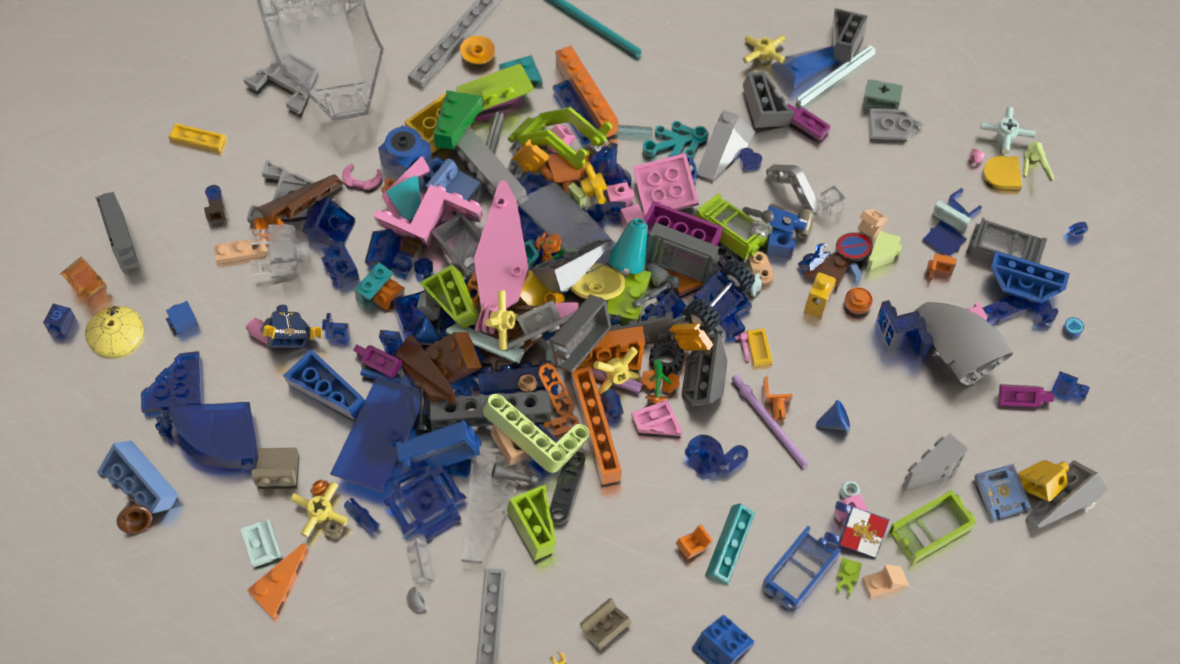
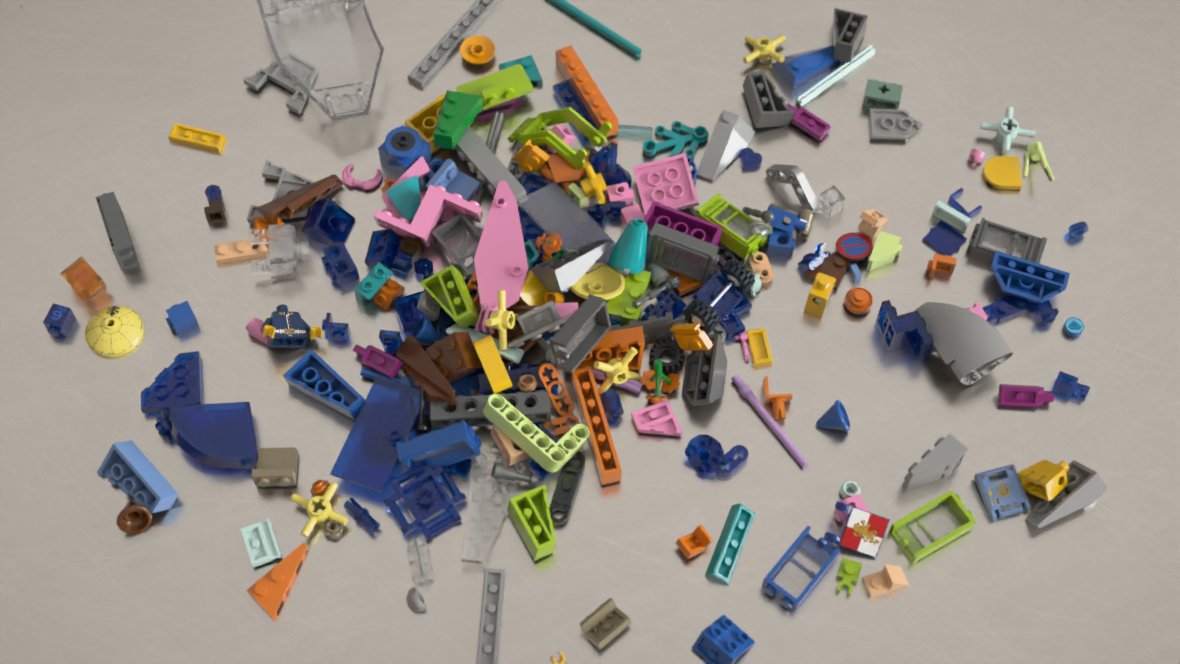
none -> yellow beam [473,335,513,394]

